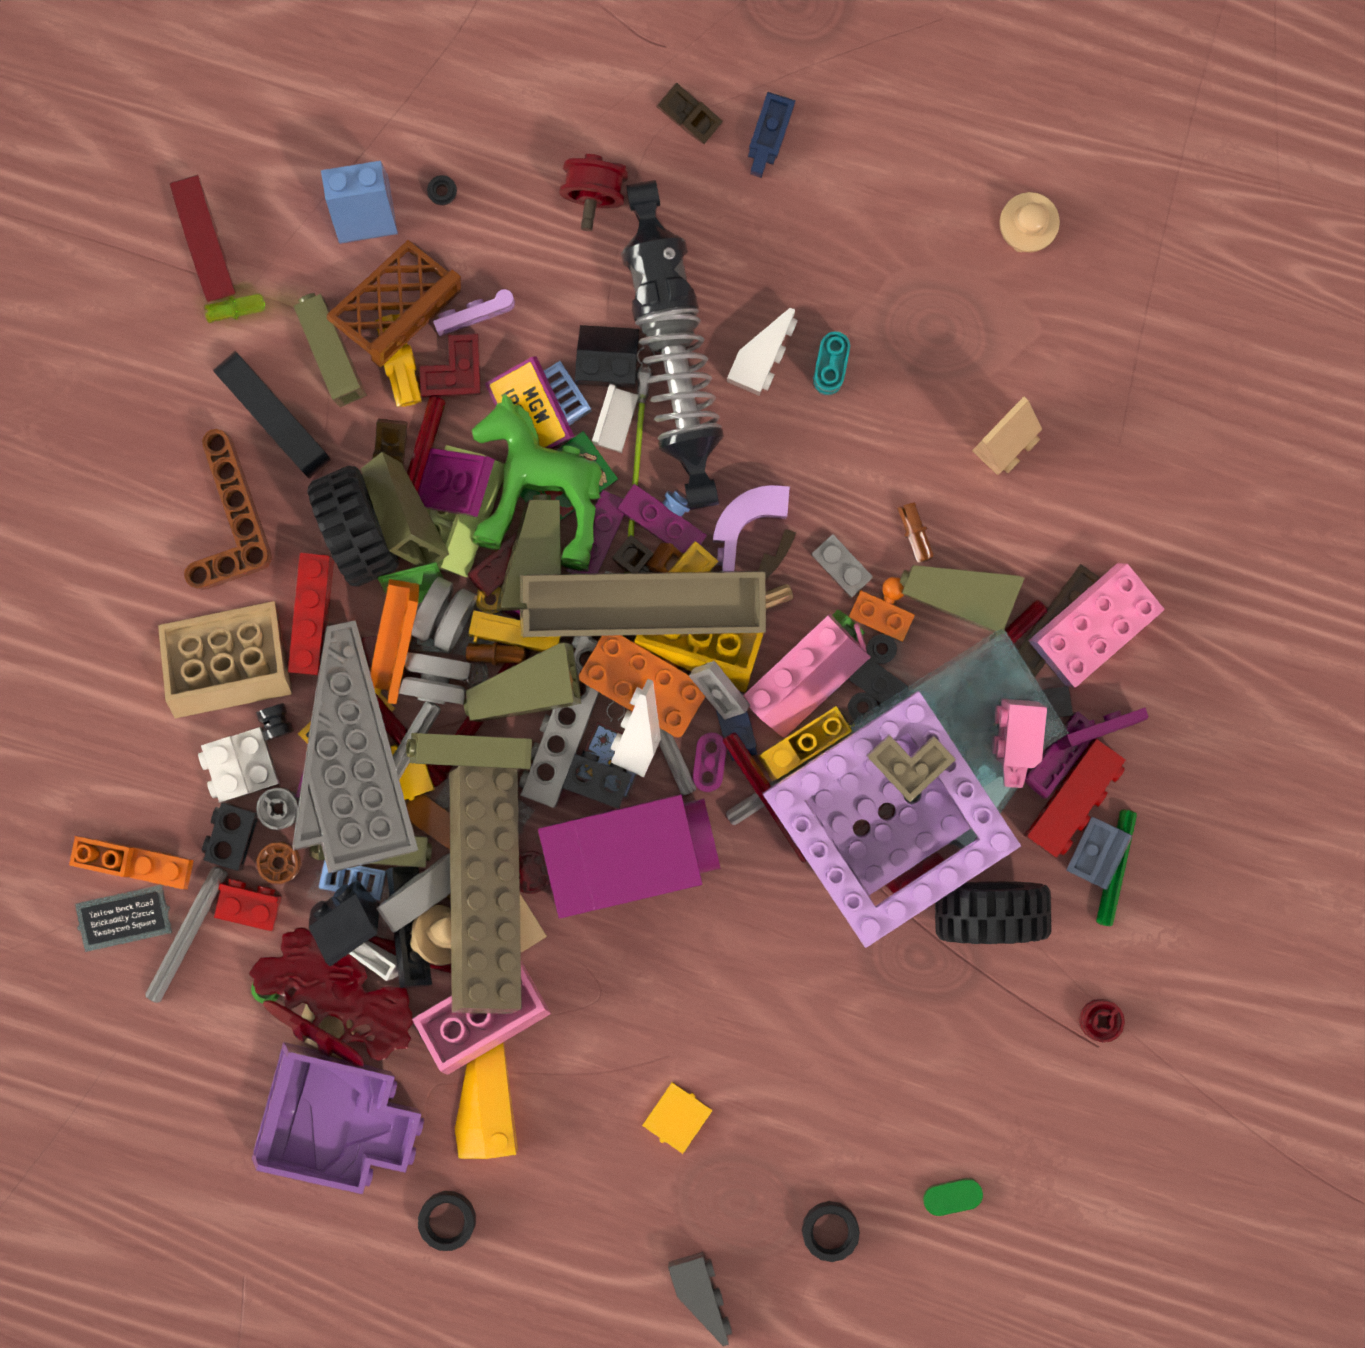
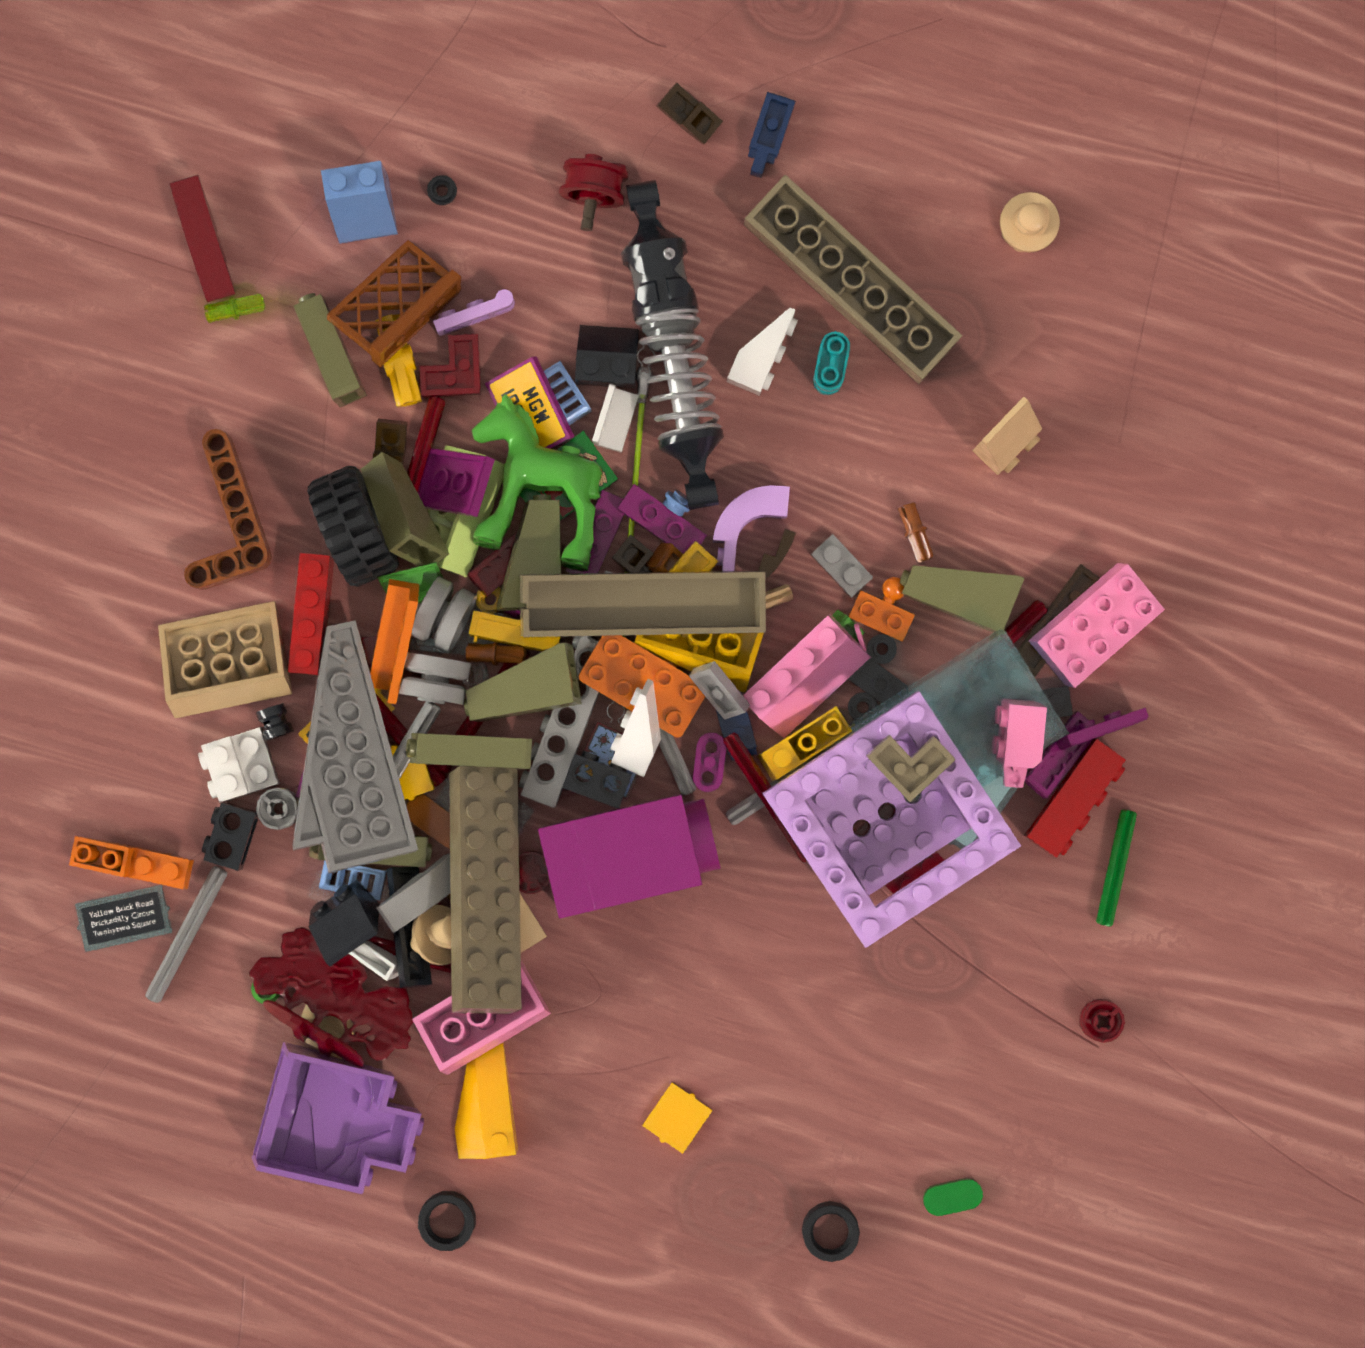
black beam [213,351,331,479] -> none
red bracket [214,878,282,932] -> none
dark orange wheel [257,842,301,884] -> none
dark grey slope [668,1252,733,1346] -> none
black tyre [935,881,1052,944] -> none
sand blue plate [1066,817,1133,890] -> none
none -> dark tan brick [744,175,962,384]

